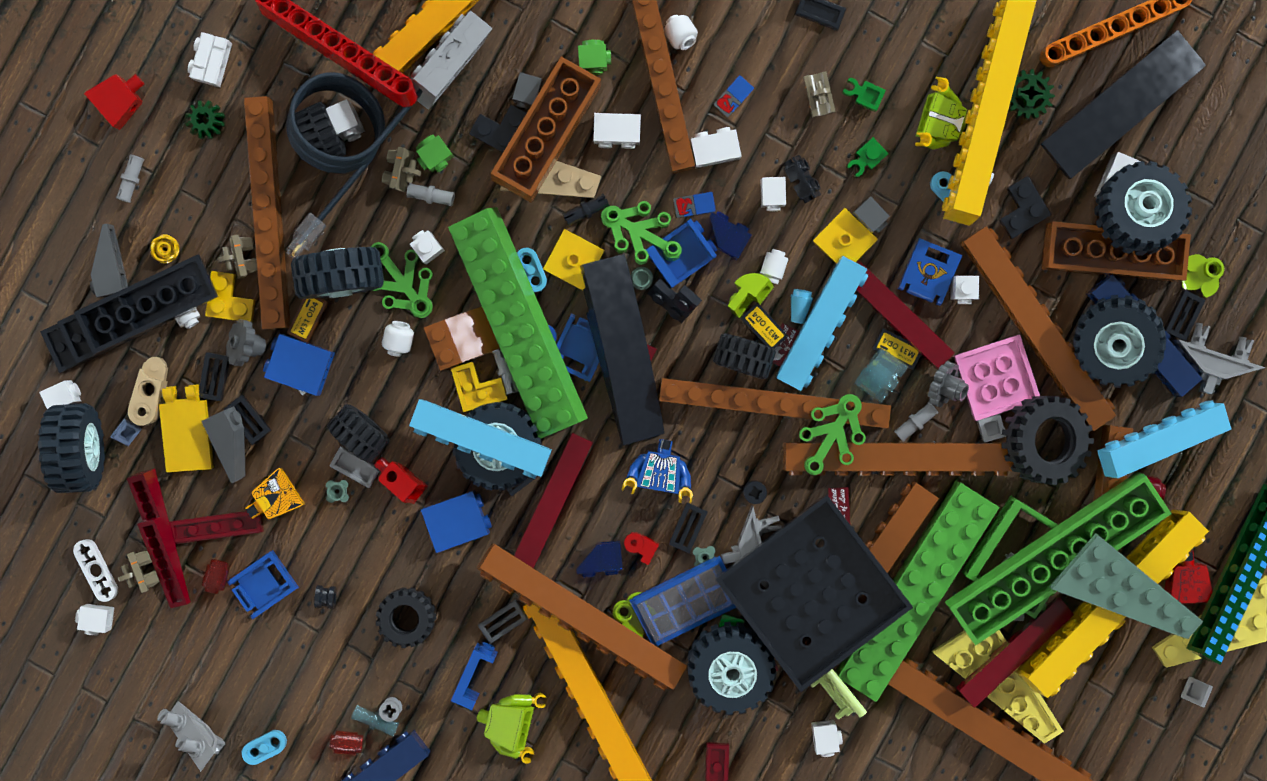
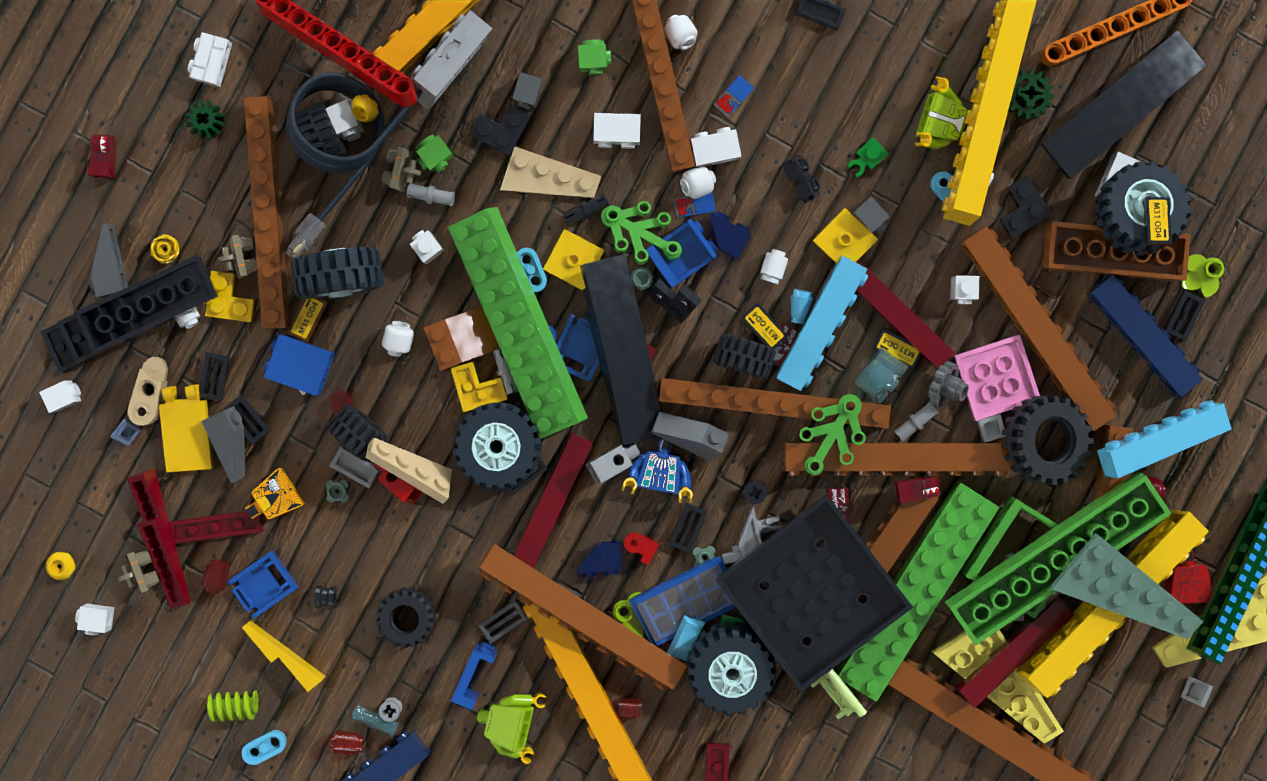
black wheel [38,403,105,493] -> none
white beam [73,539,118,602] -> none
red torso [84,74,145,130] -> none
light grey pin [116,154,144,203] -> none
light grey connector [158,701,225,772] -> none
dark grey plant [226,319,266,367] -> none
bright green plant [371,242,433,318] -> none
medium azure brick [409,399,552,479] -> none
blue panel [421,490,492,553] -> none
dark orange brick [491,56,601,203] -> none
lime brick [728,273,774,318] -> none
white brick [760,177,786,211] -> none
dark tan hips [803,71,835,118] -> none
white brick [811,720,843,757] -> none
green plate [842,78,886,112] -> none
blue container [898,238,962,306] -> none
black wheel [1073,295,1166,388] -> none
light grey connector [1172,323,1265,394] -> none
none -> yellow plate [46,552,75,580]
none -> dark red leg [87,134,116,179]
none -> lime piece [207,690,258,722]
none -> yellow slope [242,621,326,692]
none -> clear red plate [330,391,353,413]
none -> yellow plate [351,95,379,122]
none -> tan wing [366,438,452,504]
none -> light grey torso [585,443,640,484]
none -> clear red brick [618,697,642,718]
none -> dark grey slope [651,412,728,462]
none -> medium azure tile [667,615,705,662]
none -> white head [680,166,716,199]
none -> dark red leg [894,477,941,504]
none -> tile [1143,197,1172,245]

